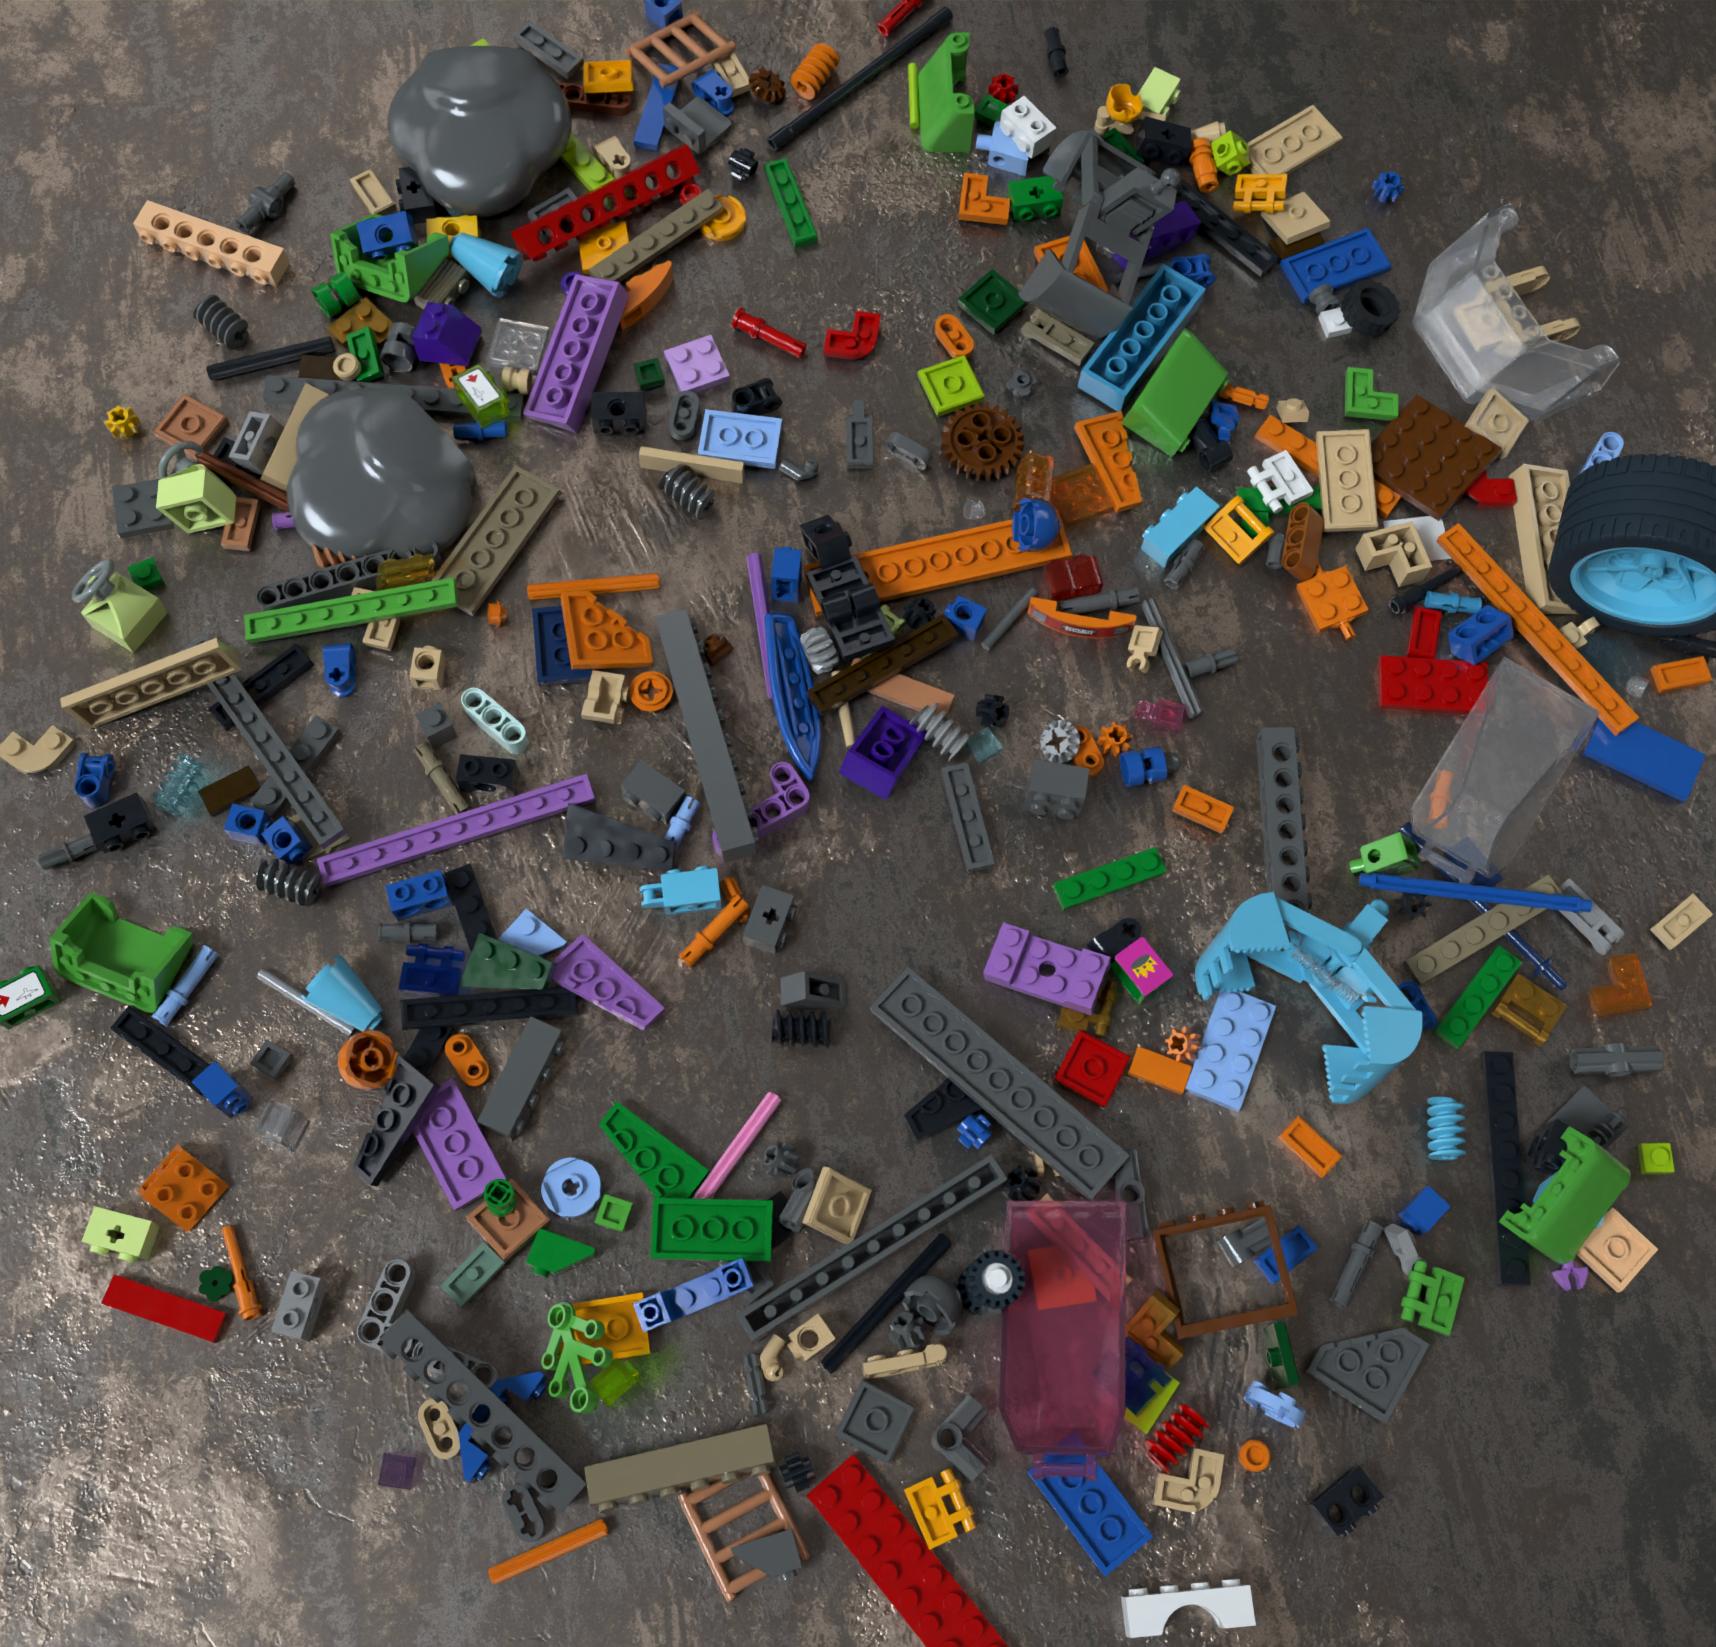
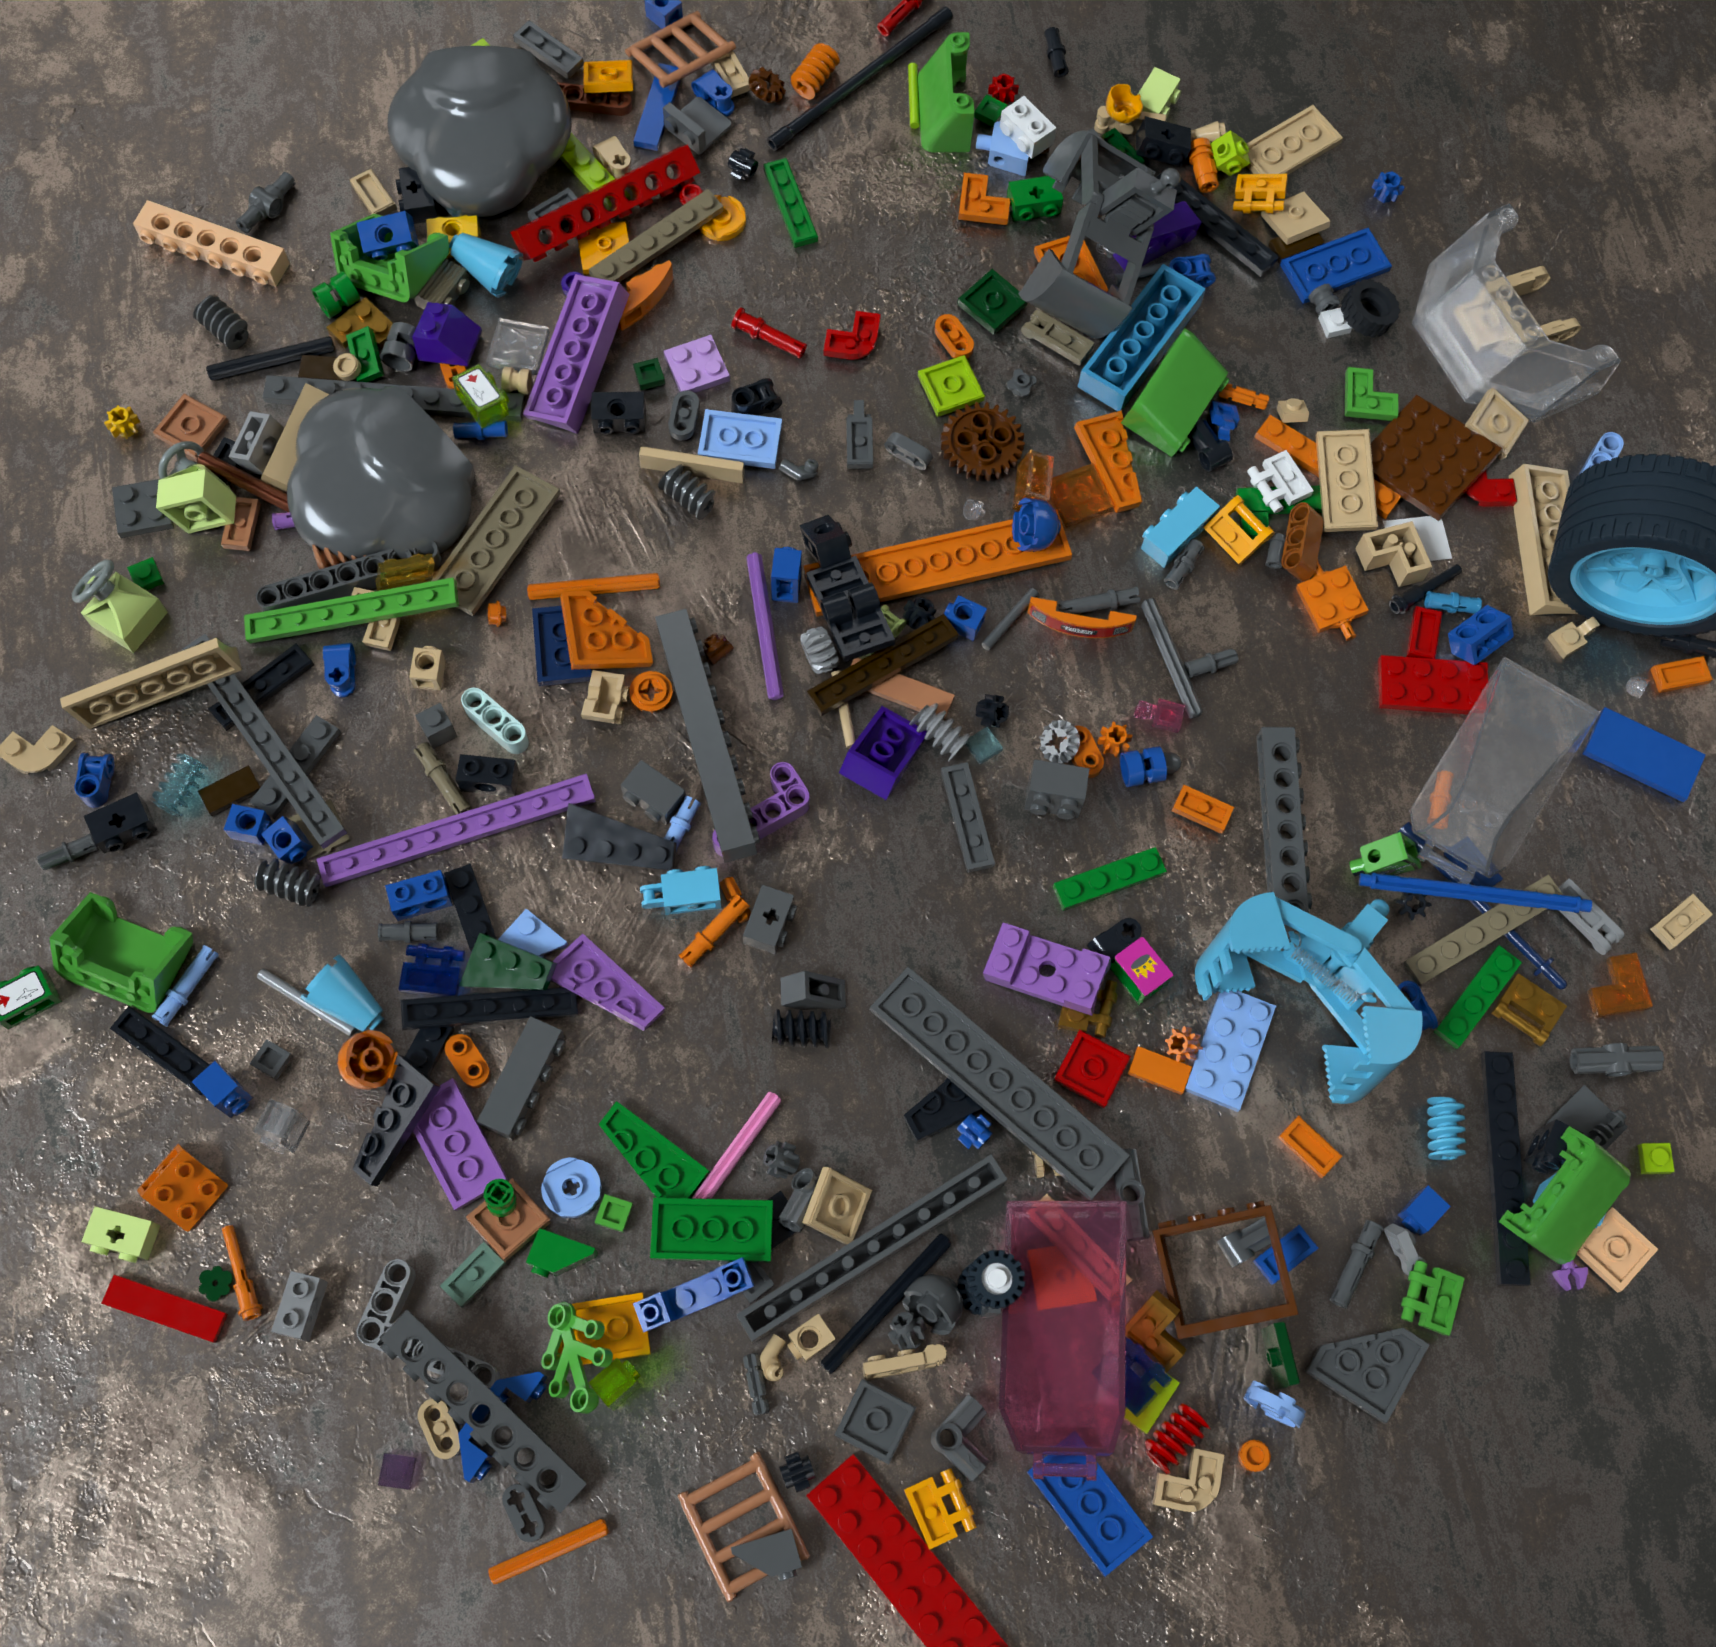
dark tan brick [584,1424,777,1513] -> none
blue piece [764,612,822,781] -> none
black gear [1004,1165,1042,1205] -> none
clear red brick [1042,554,1103,602] -> none
white arch [1121,1579,1256,1638] -> none
tan plate [1127,625,1163,673] -> none
black brick [1306,1466,1384,1538] -> none
orange plate [1436,523,1640,736] -> none

